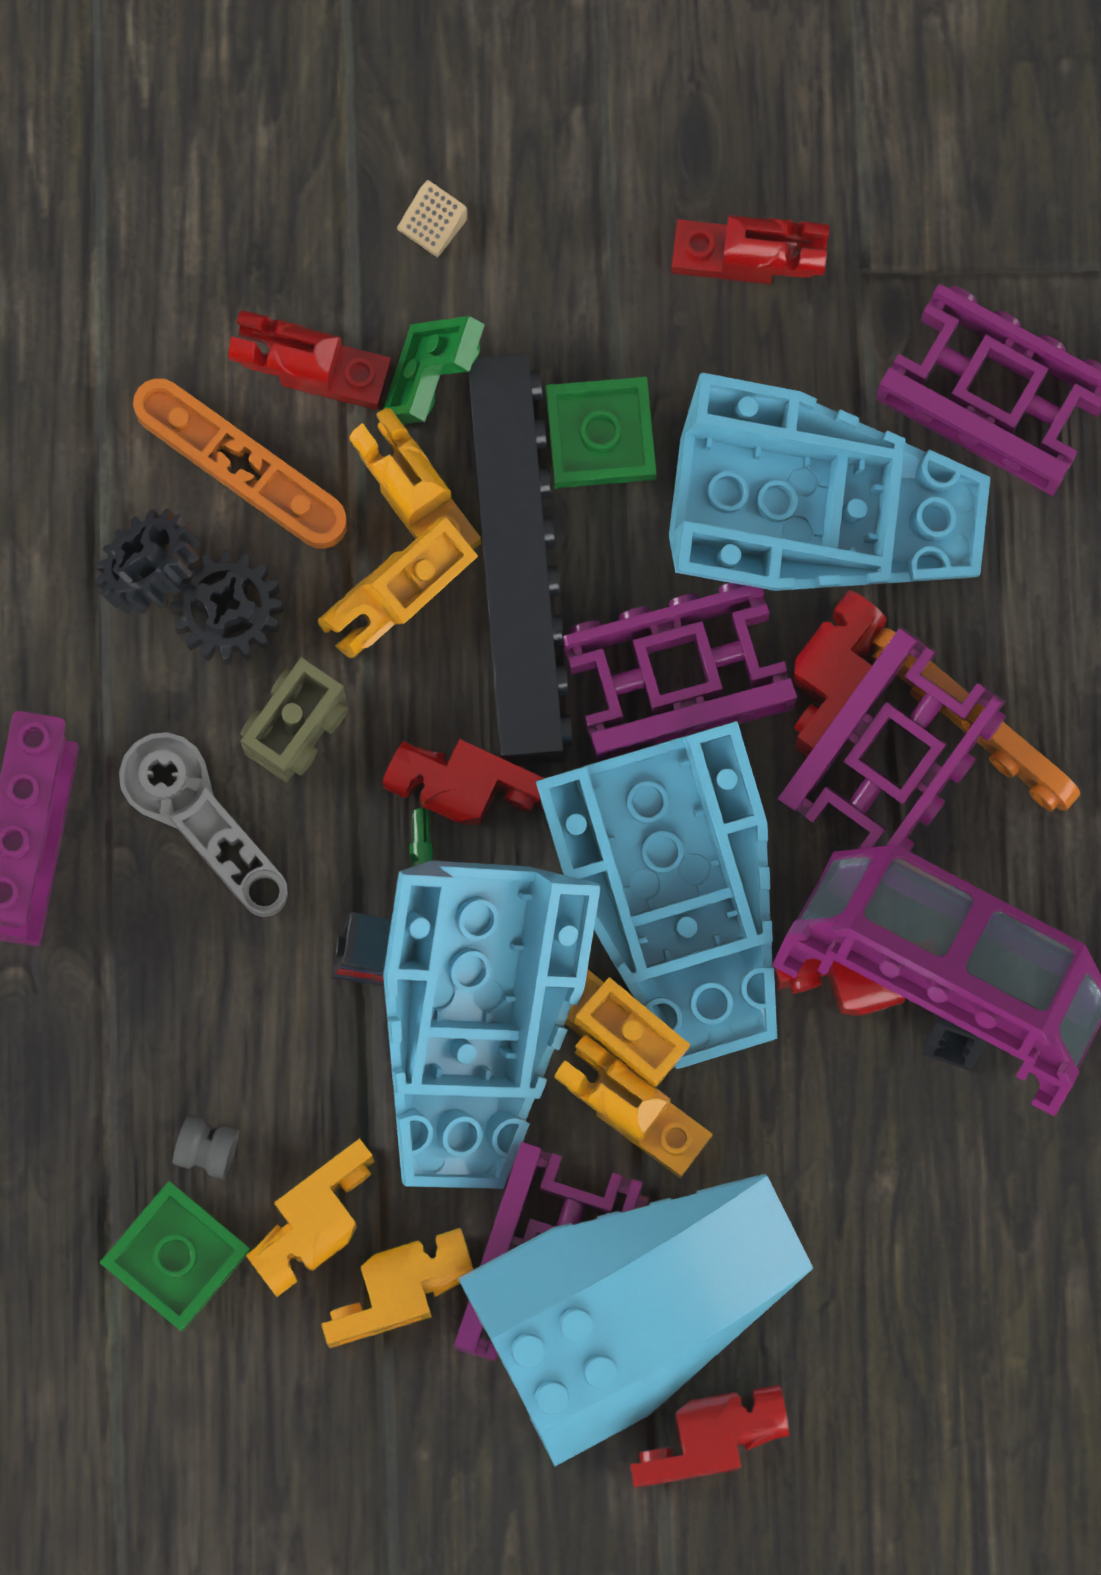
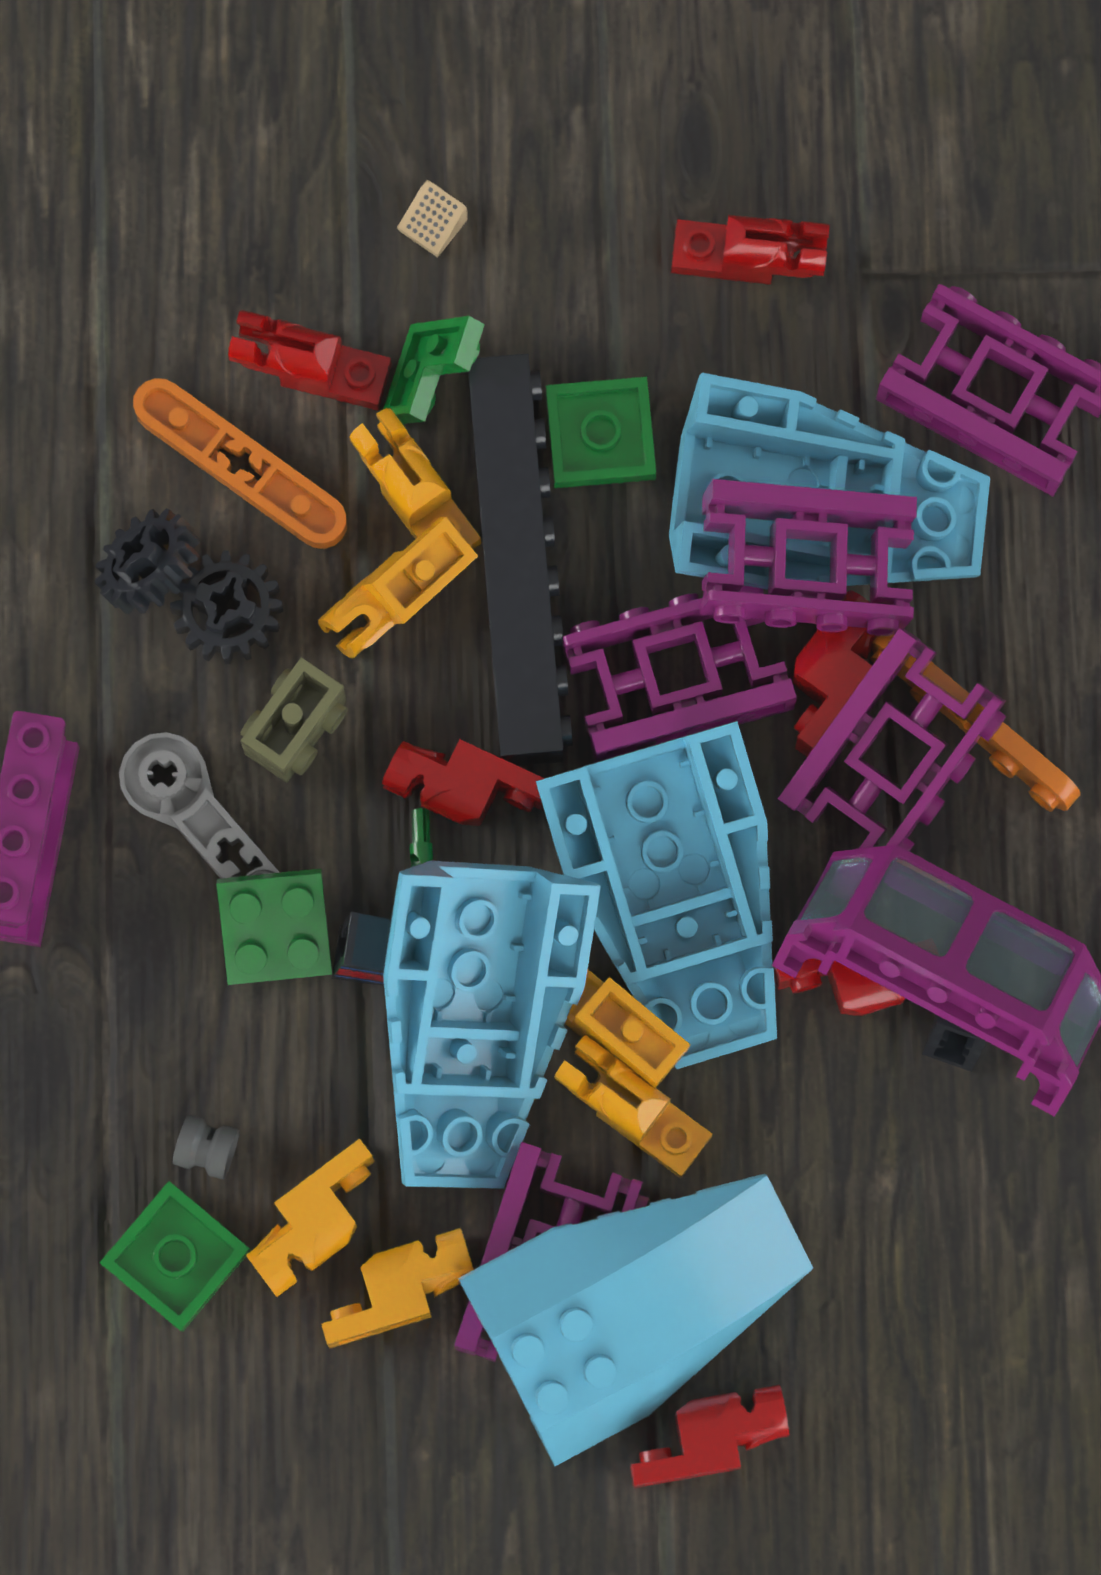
none -> green plate [216,868,332,985]
none -> magenta fence [700,479,917,636]

